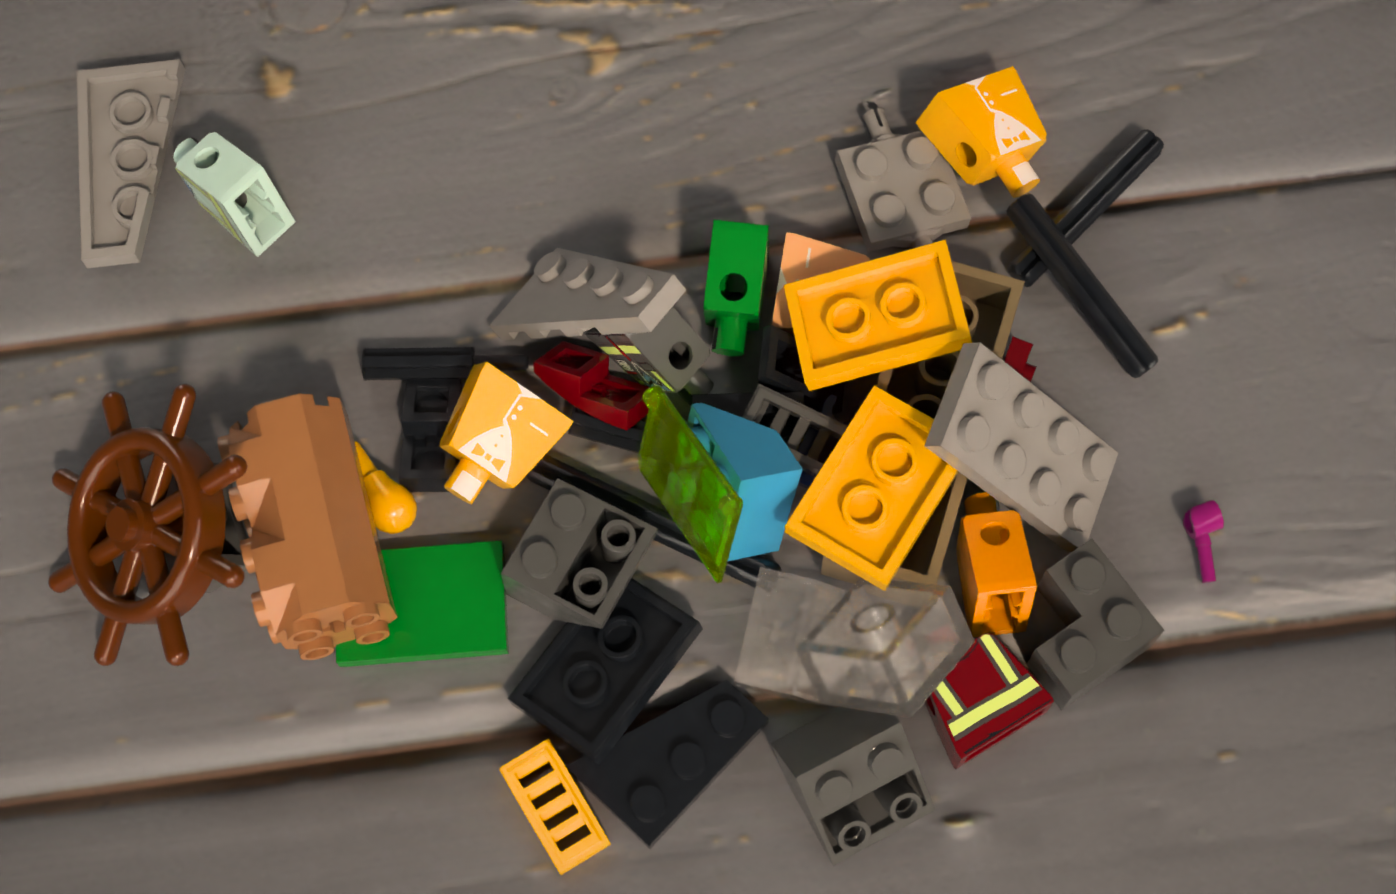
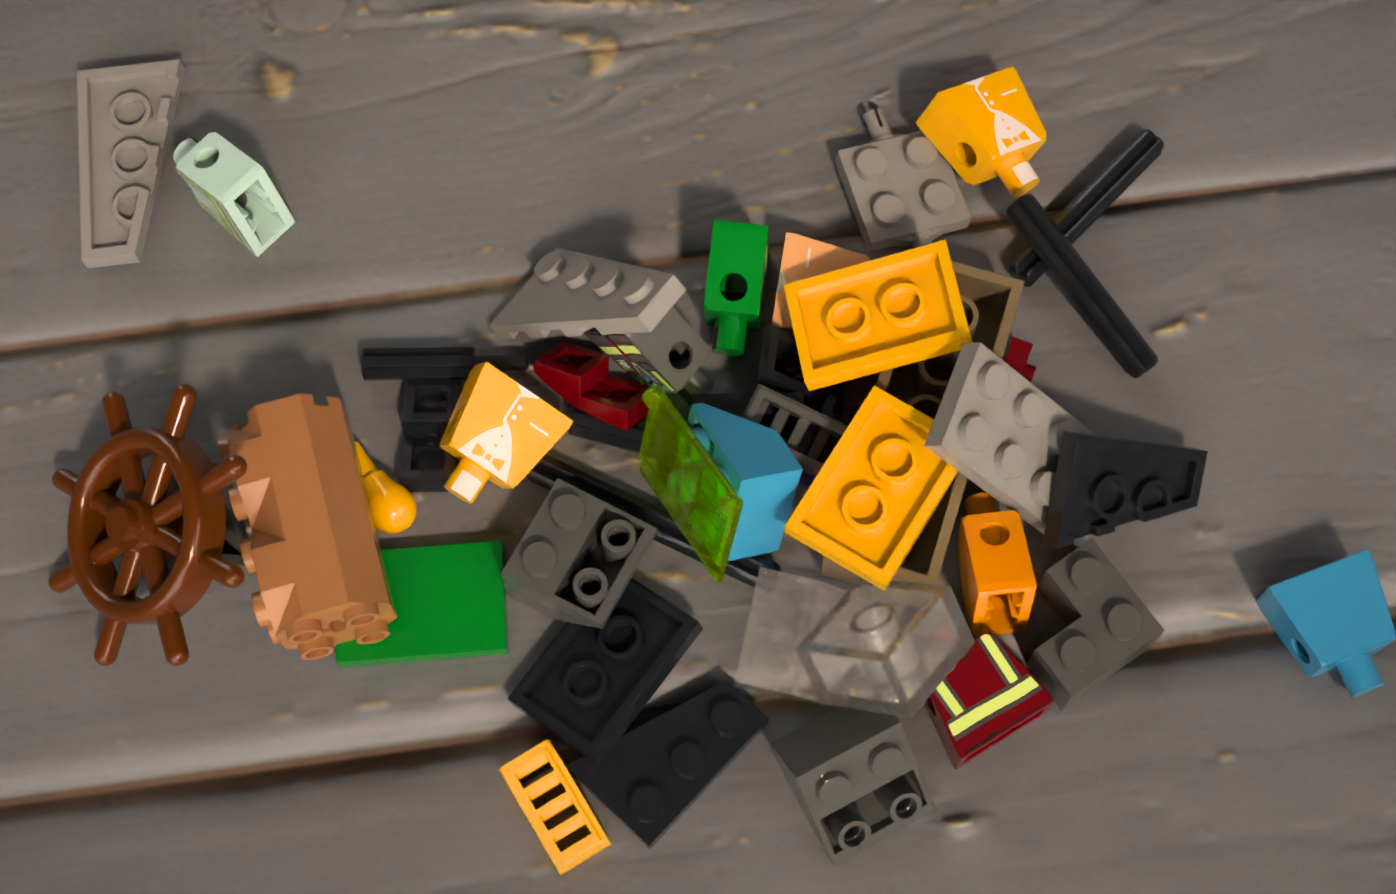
magenta hand [1182,500,1224,583] -> none
none -> black wing [1043,431,1208,549]
none -> dark azure torso [1256,549,1396,698]

